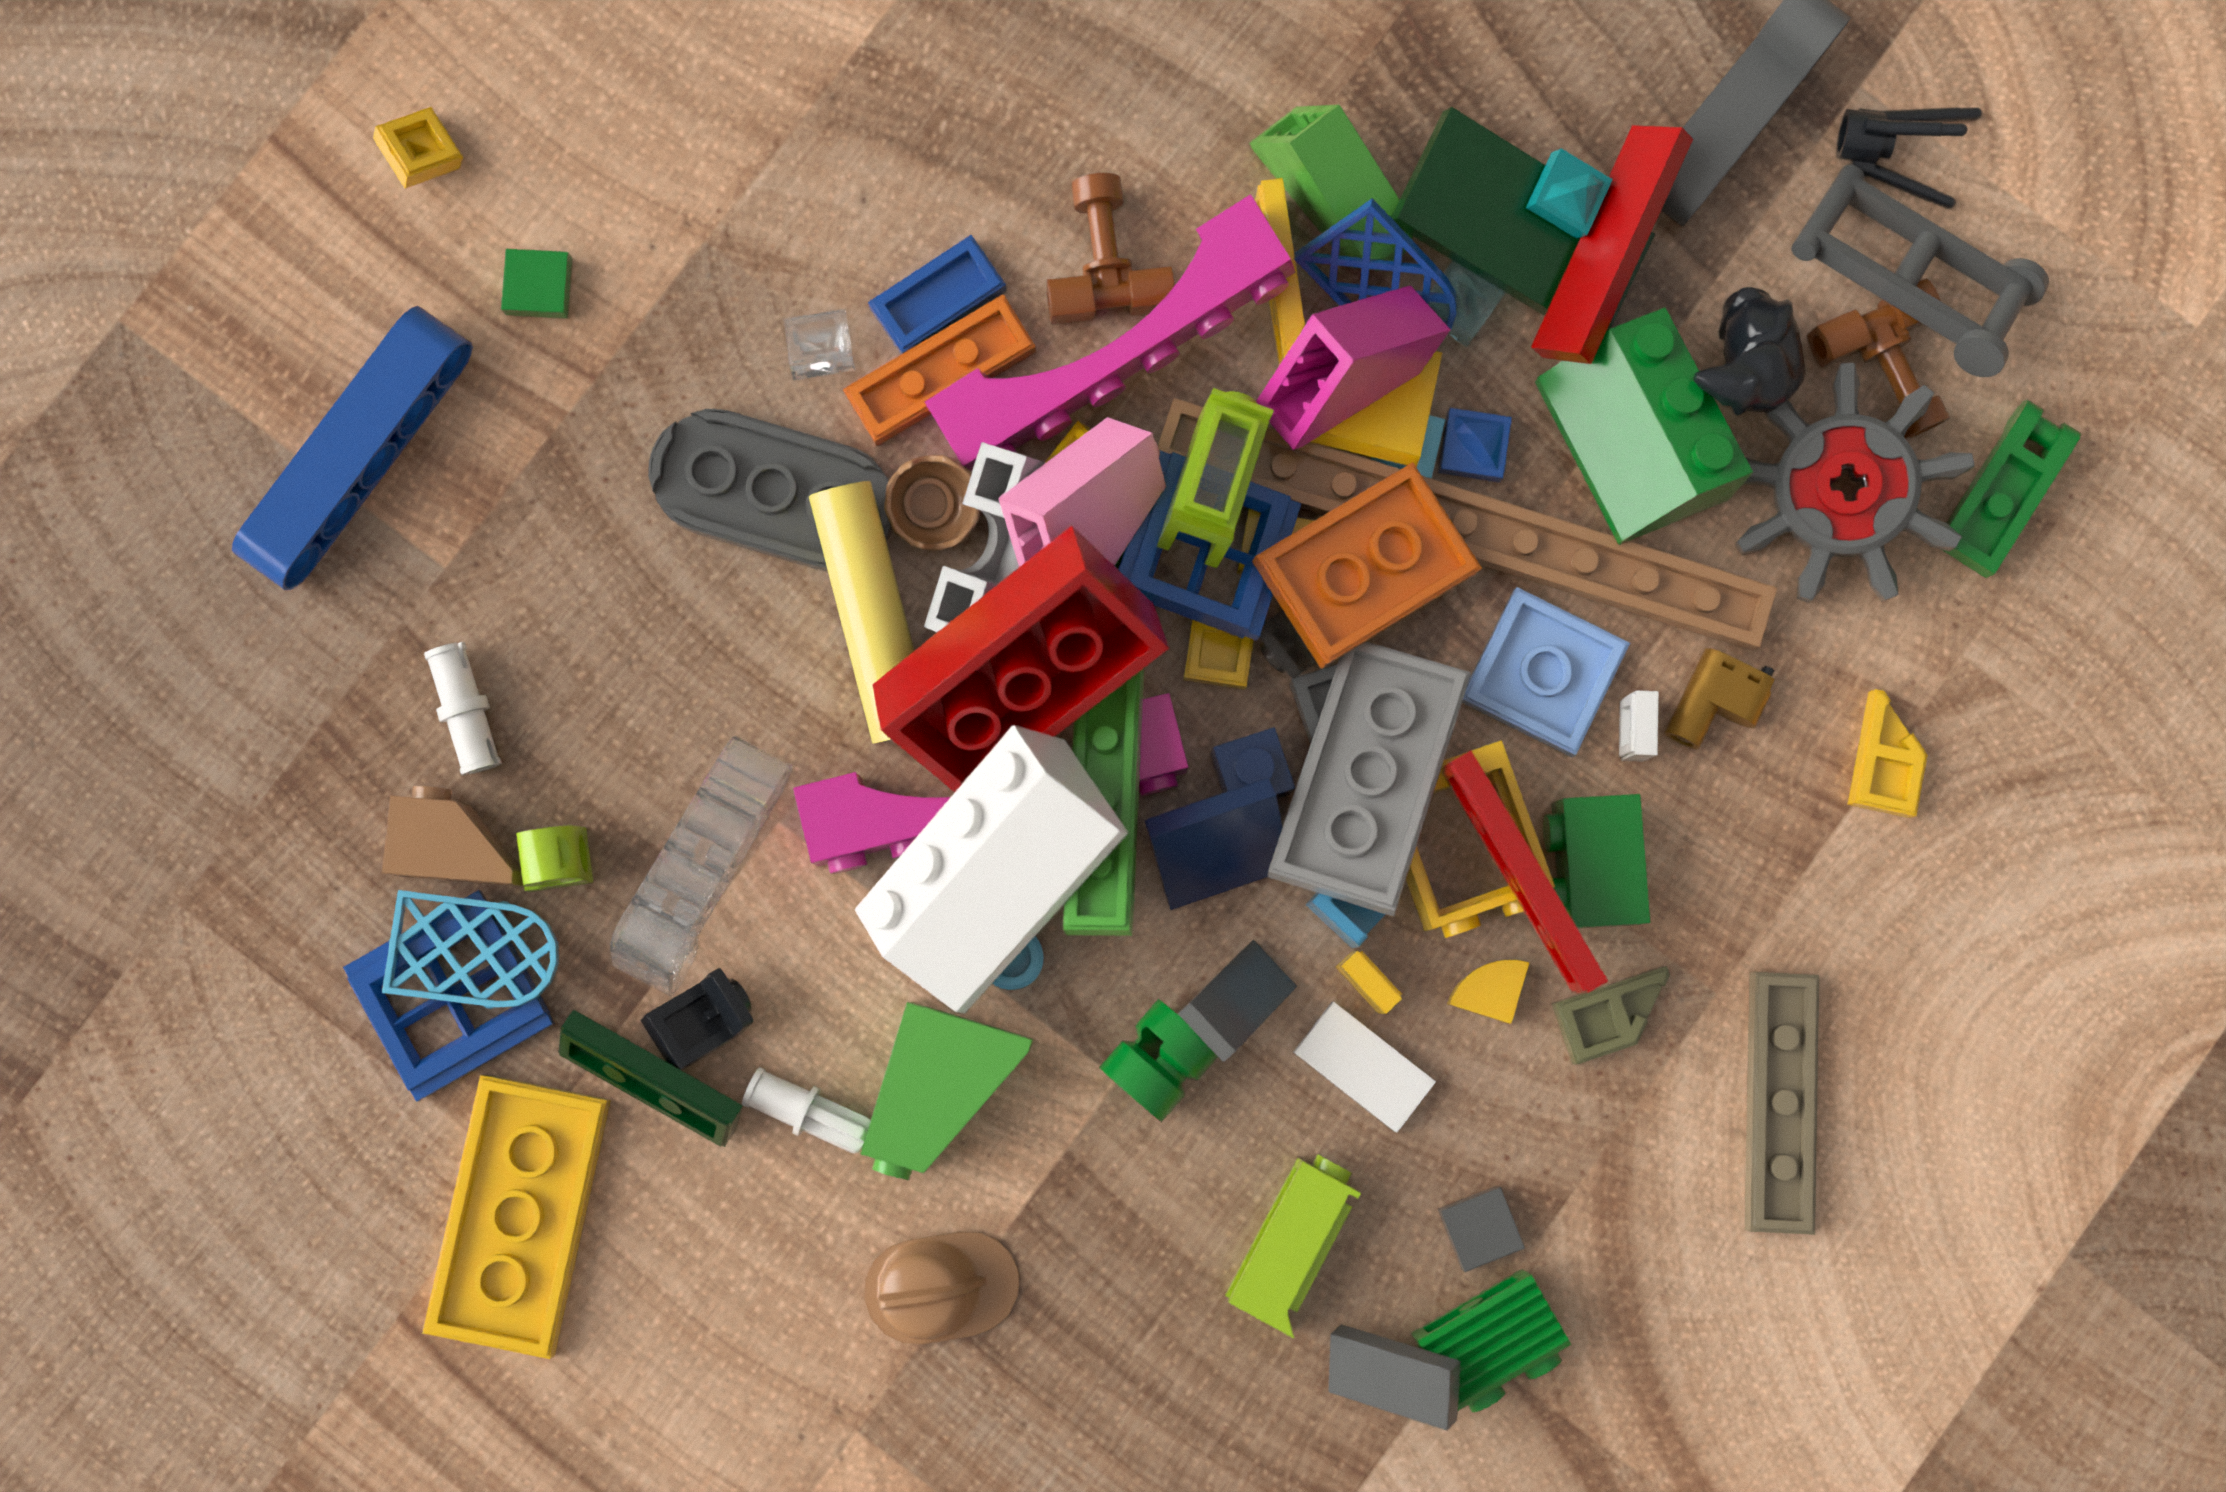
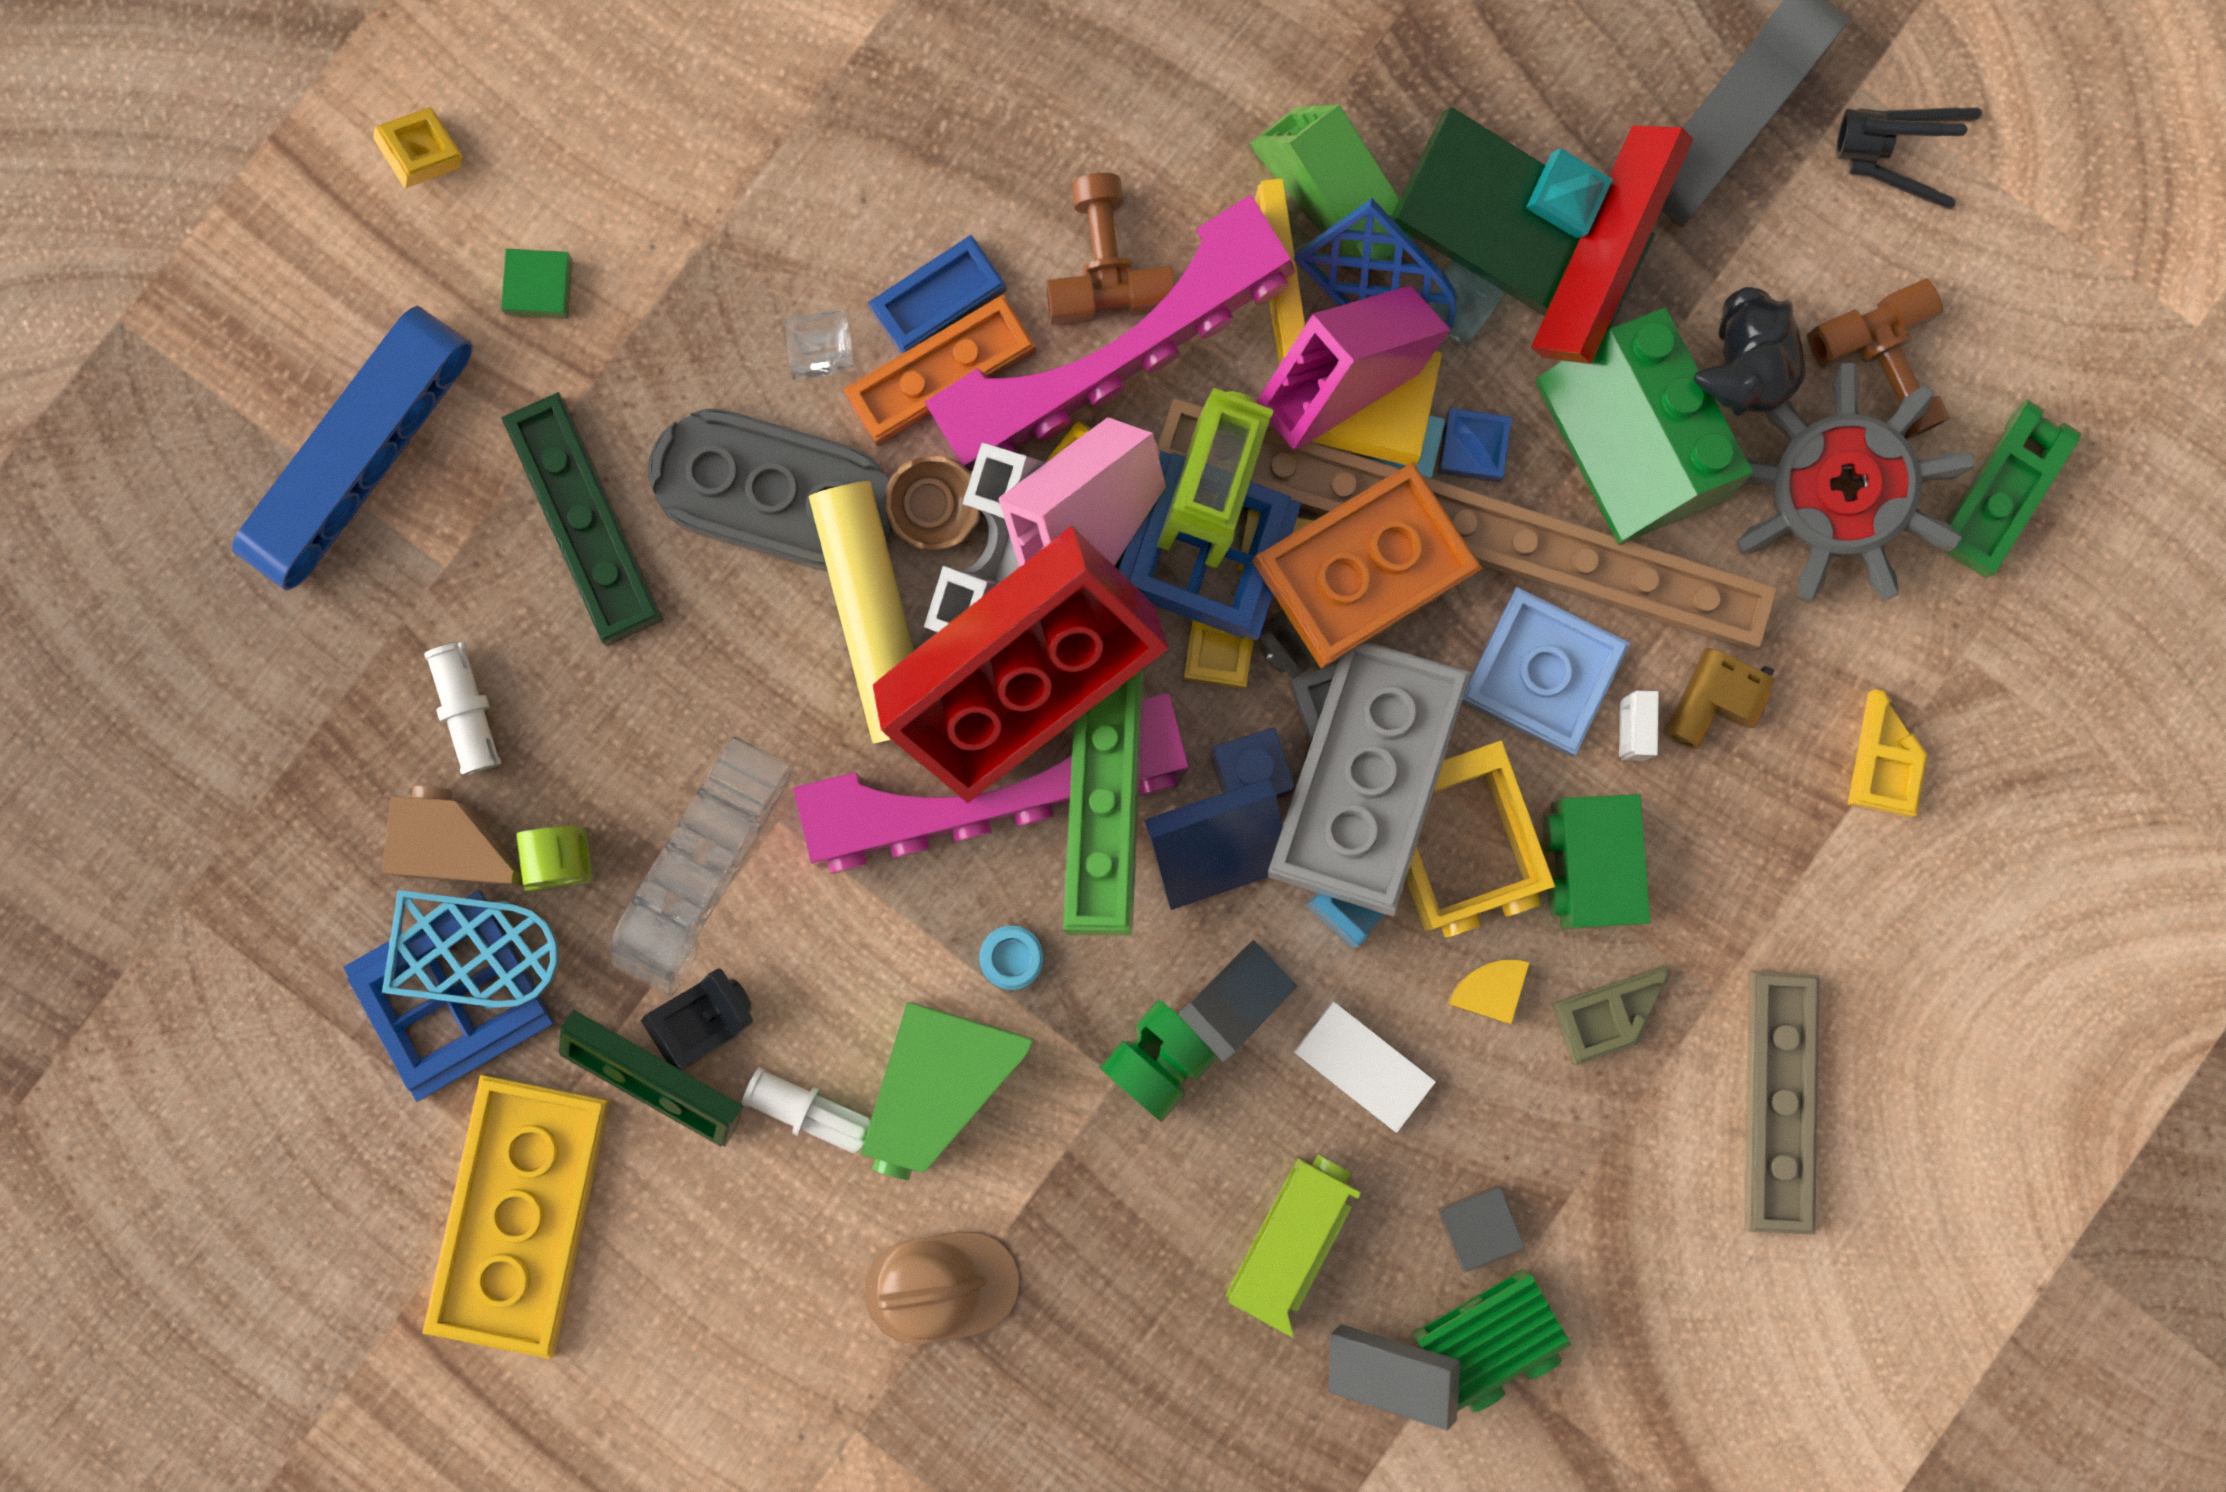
white slope [855,725,1128,1014] -> none
yellow tile [1335,950,1402,1014] -> none
red tile [1442,750,1608,993] -> none
dark grey piece [1791,165,2049,377] -> none
none -> dark green tile [501,392,664,646]

